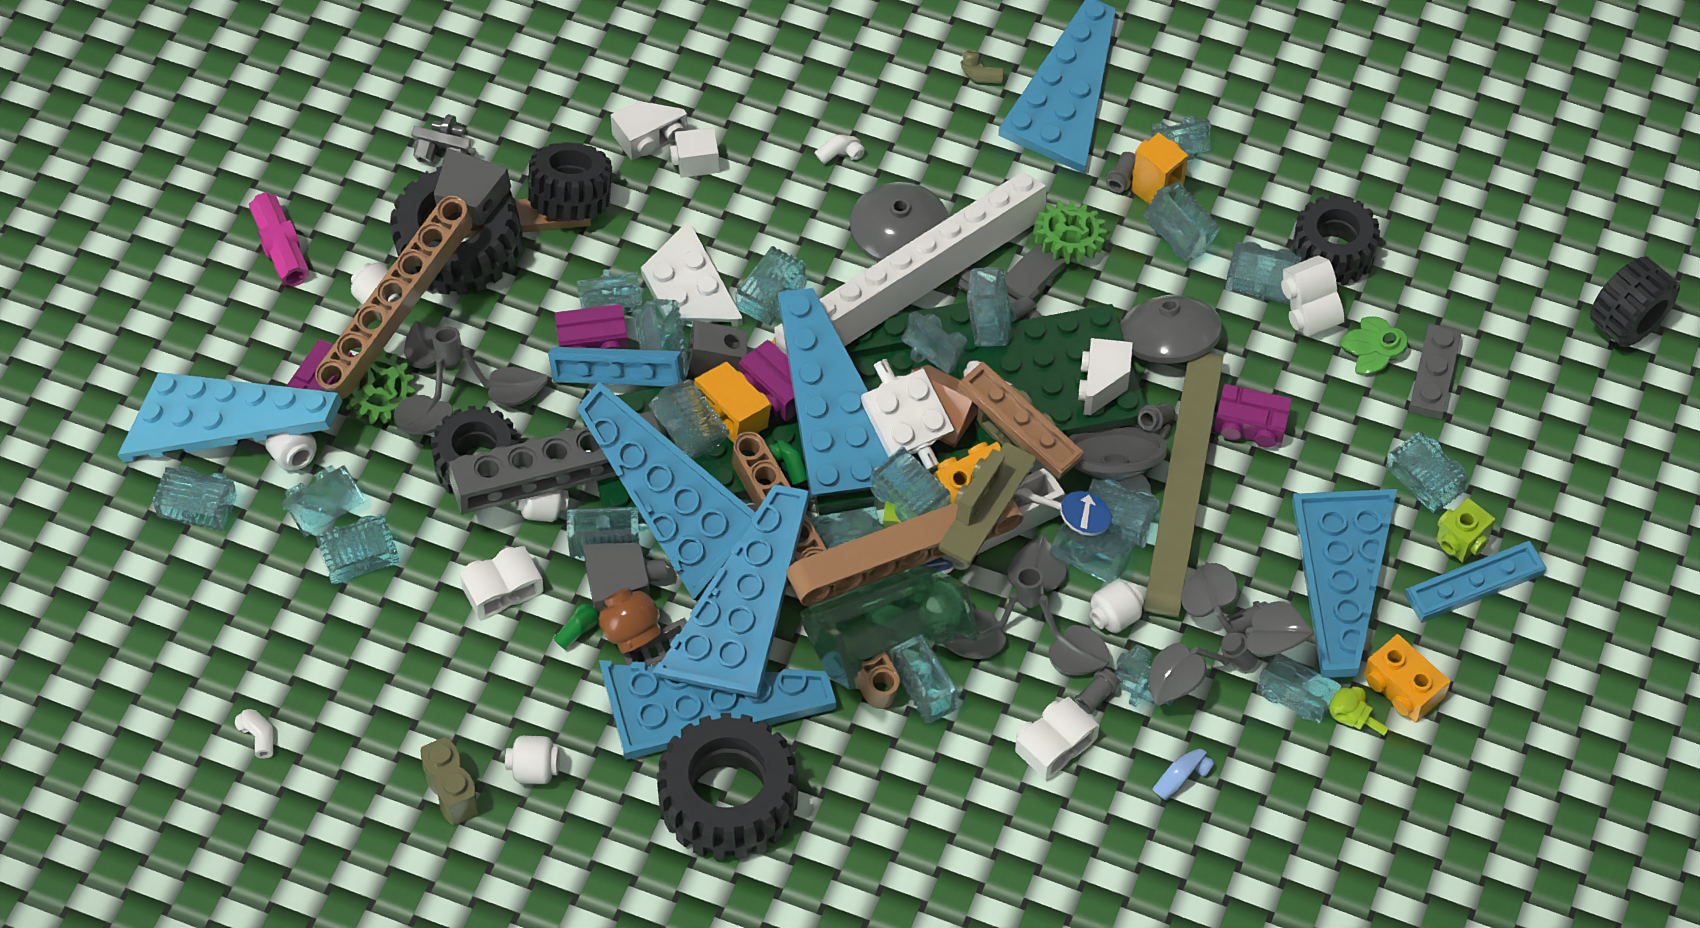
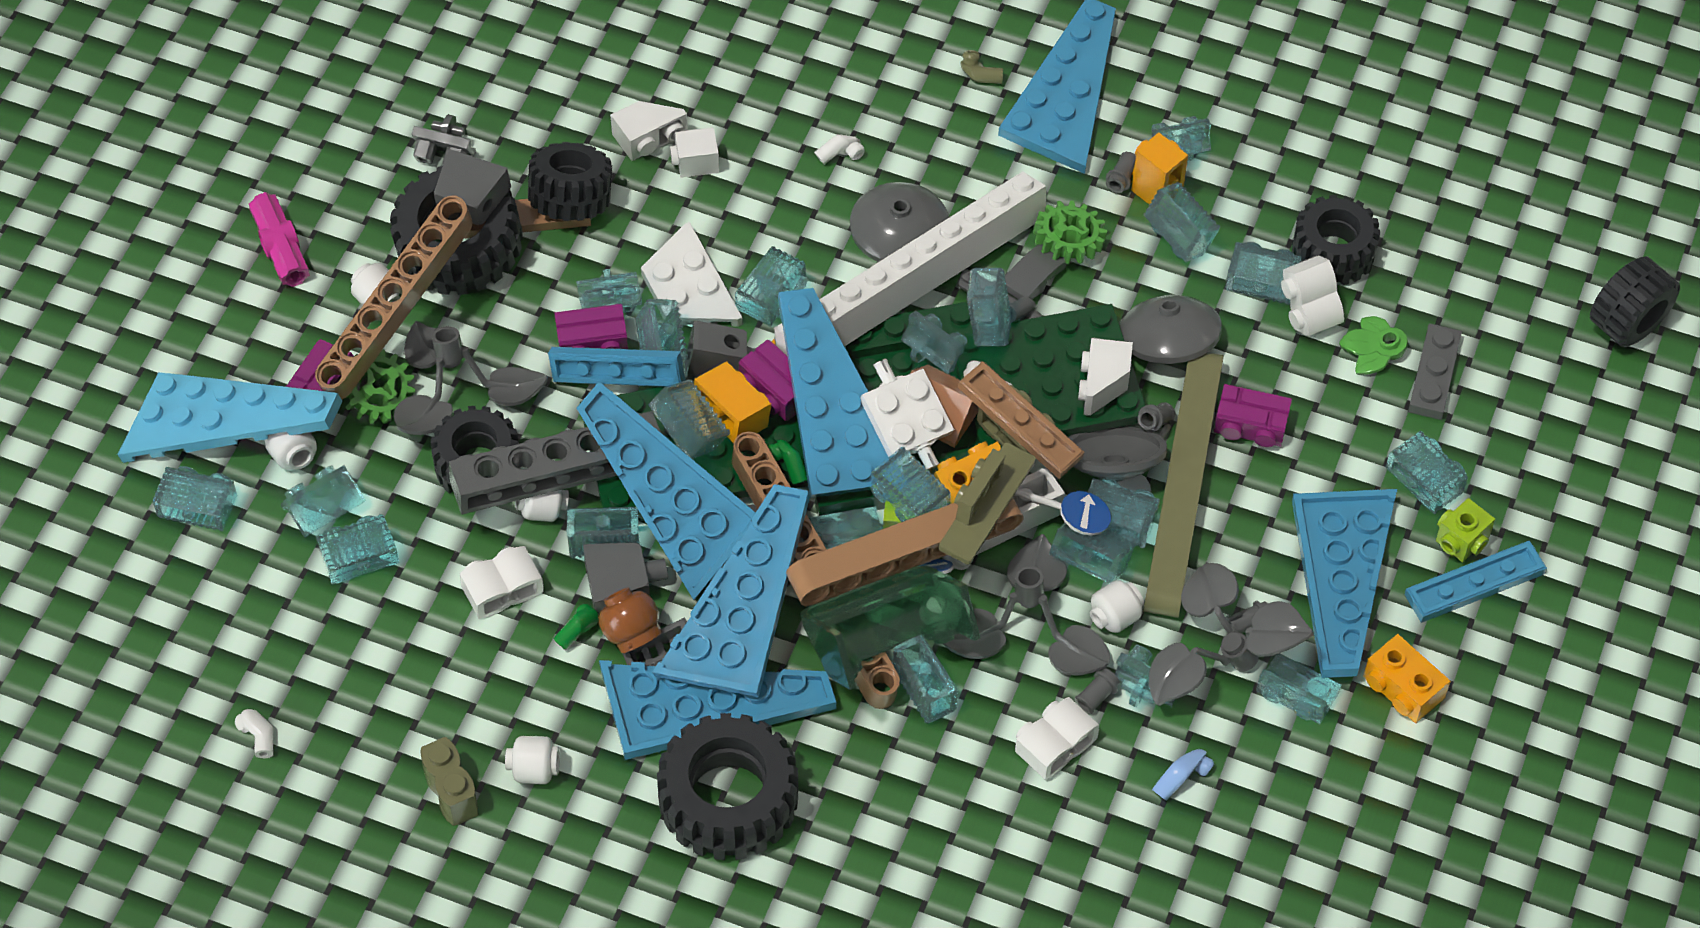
lime piece [1329,686,1389,735] -> none

